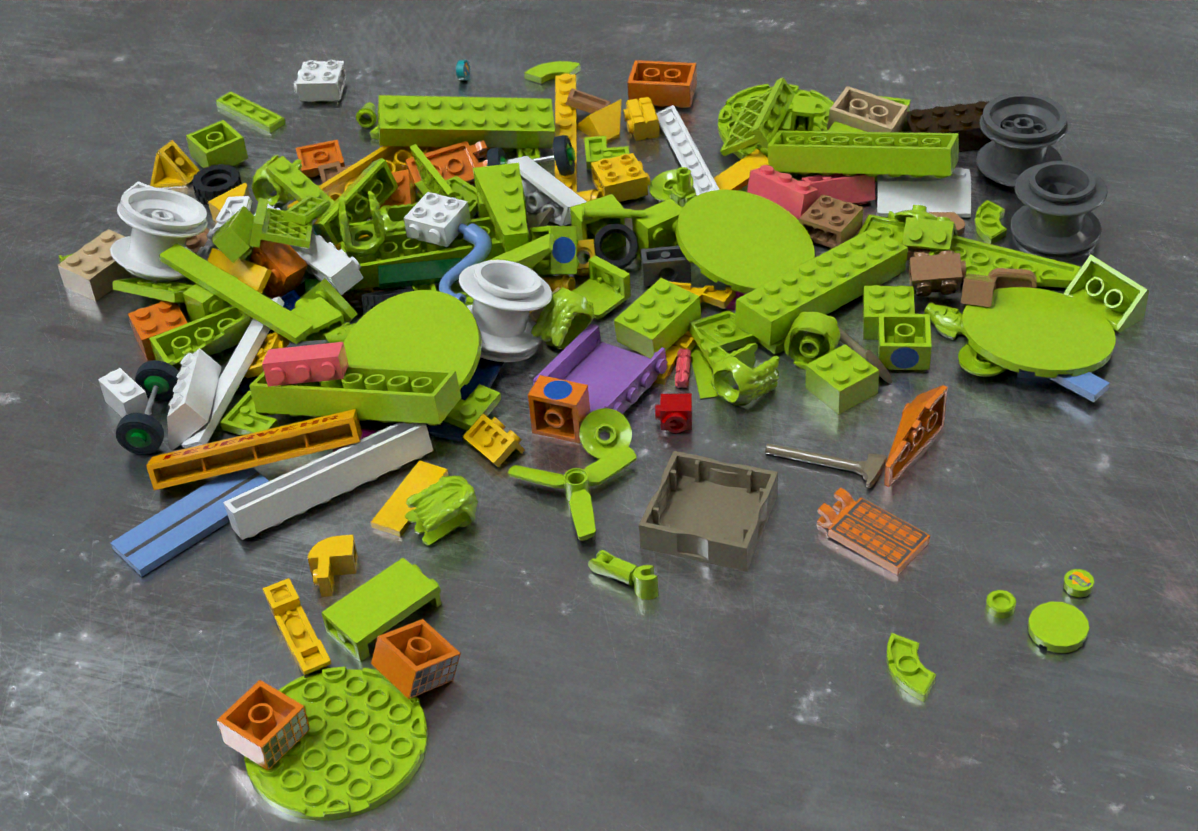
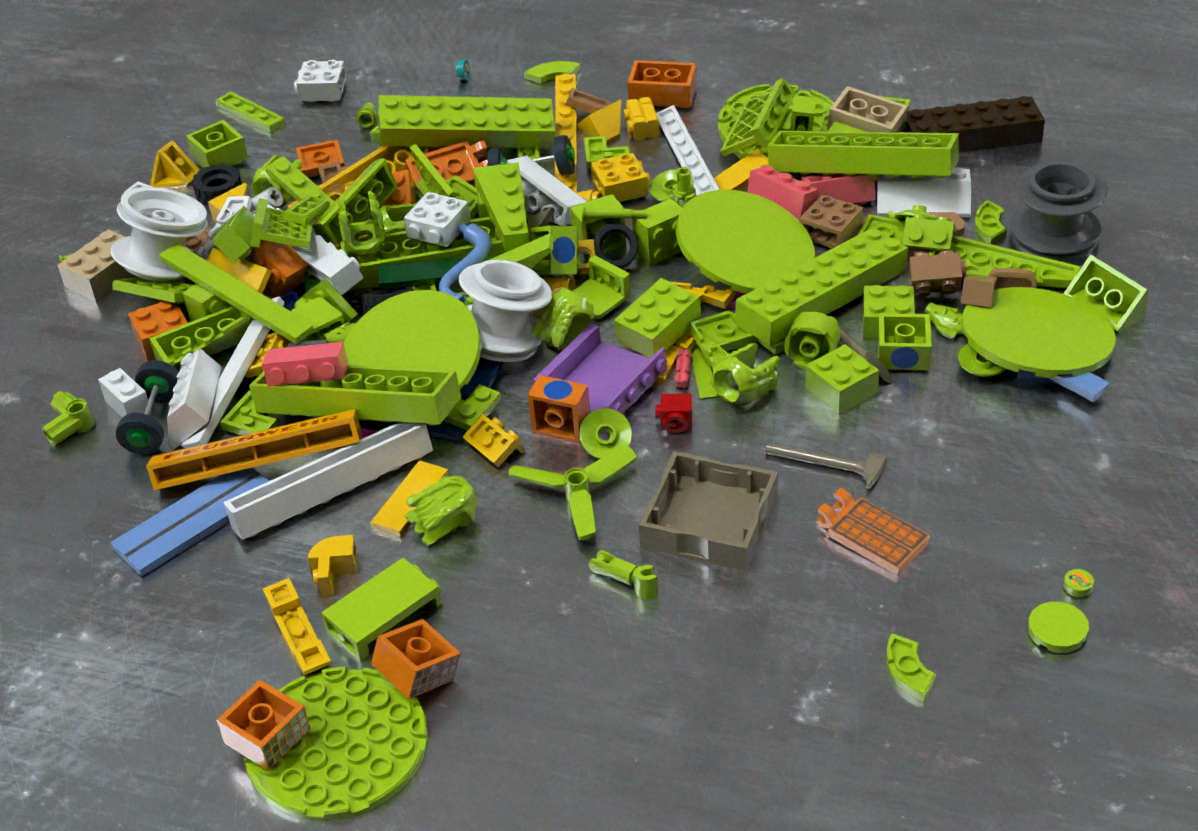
dark grey brick [641,246,691,286] -> none
orange wedge [884,385,948,487] -> none
dark grey wheel [976,93,1068,187] -> none
lime tile [986,590,1016,619] -> none
none -> lime piece [41,391,95,446]
none -> white hinge [251,187,283,215]

